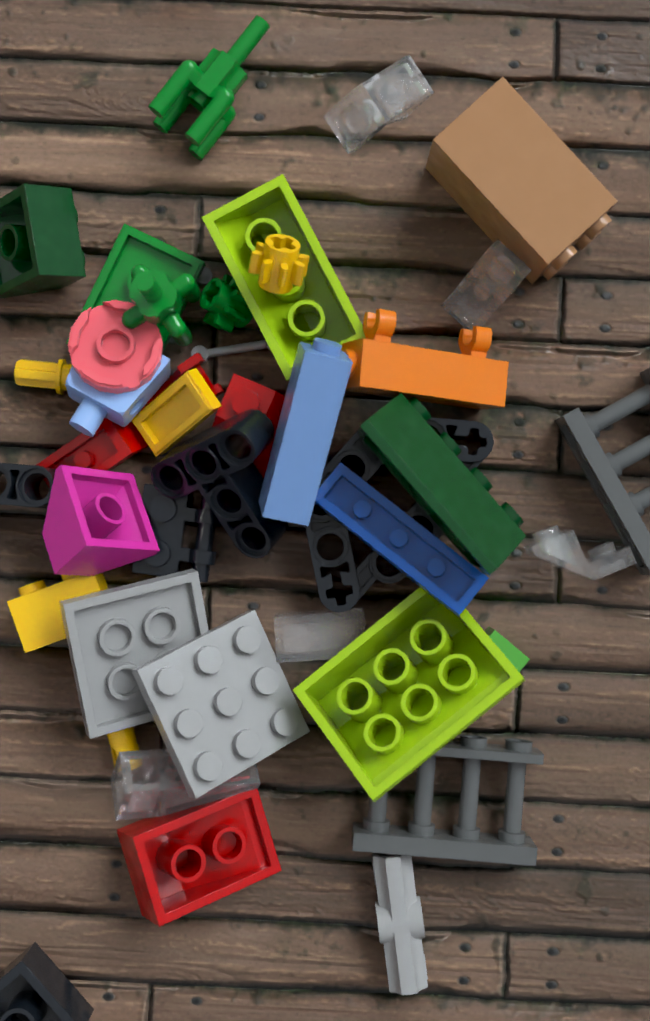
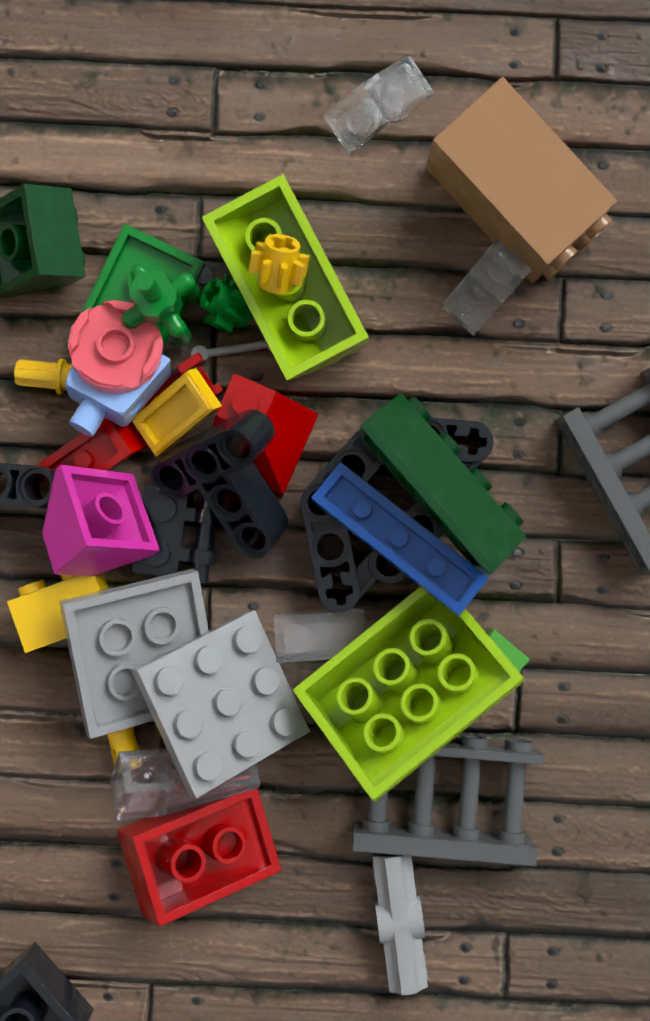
green plant [148,15,270,161] -> none
medium blue brick [258,338,353,526] -> none
orange brick [341,309,509,410] -> none
clear slope [524,525,637,580] -> none

